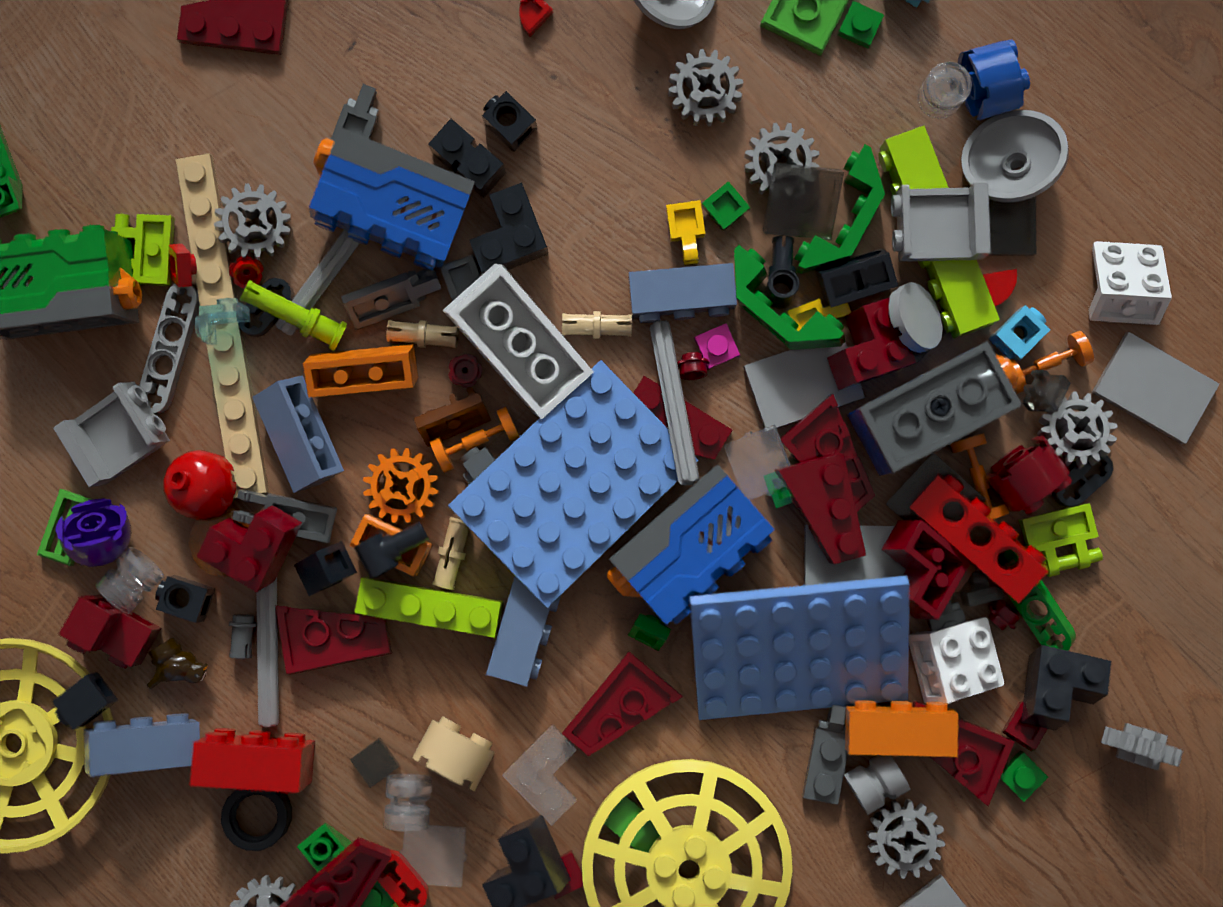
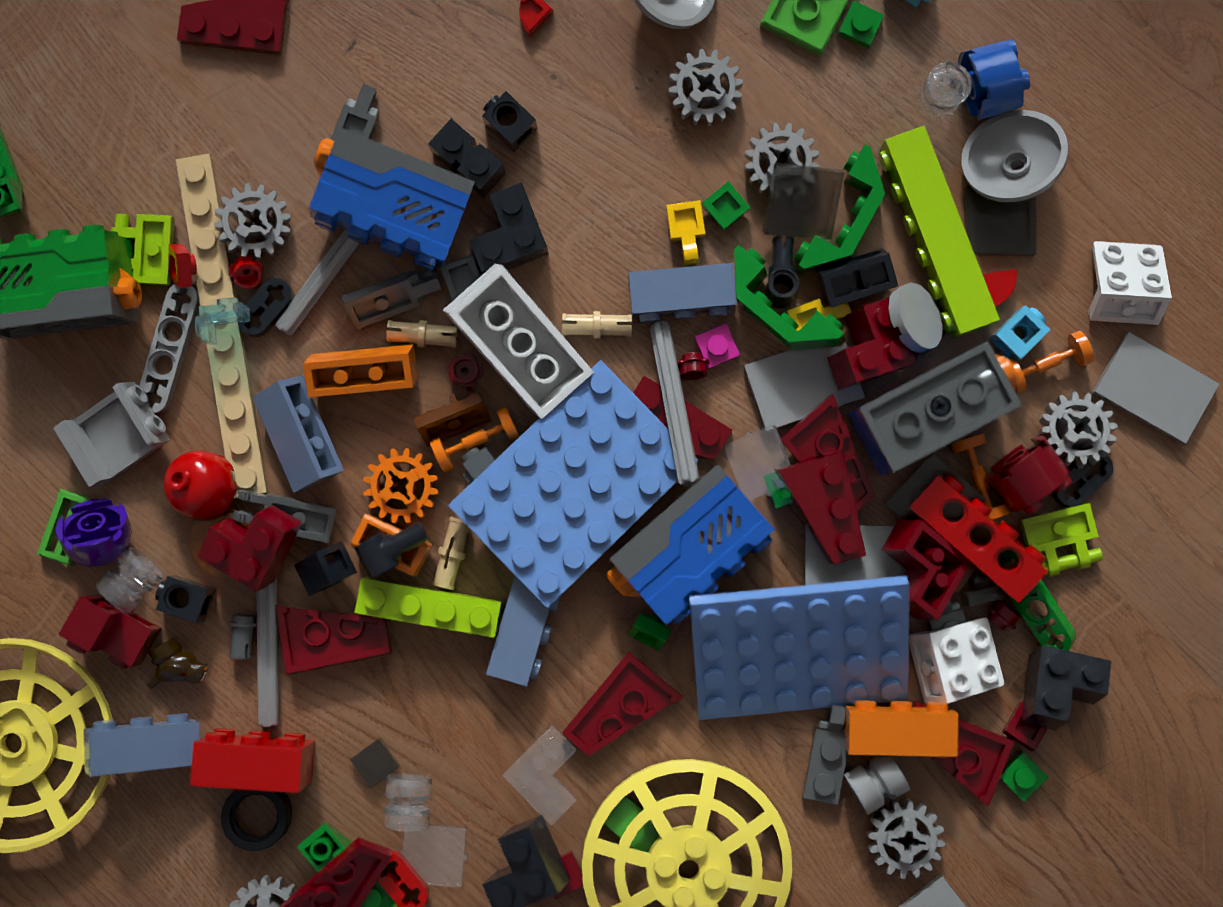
black brick [51,672,119,730] -> none
lime pin [239,280,347,351] -> none
tan brick [412,716,495,791] -> none
light grey panel [891,182,991,262] -> none
clear smoke tile [1022,370,1071,412] -> none
light grey gear [1101,723,1183,771] -> none

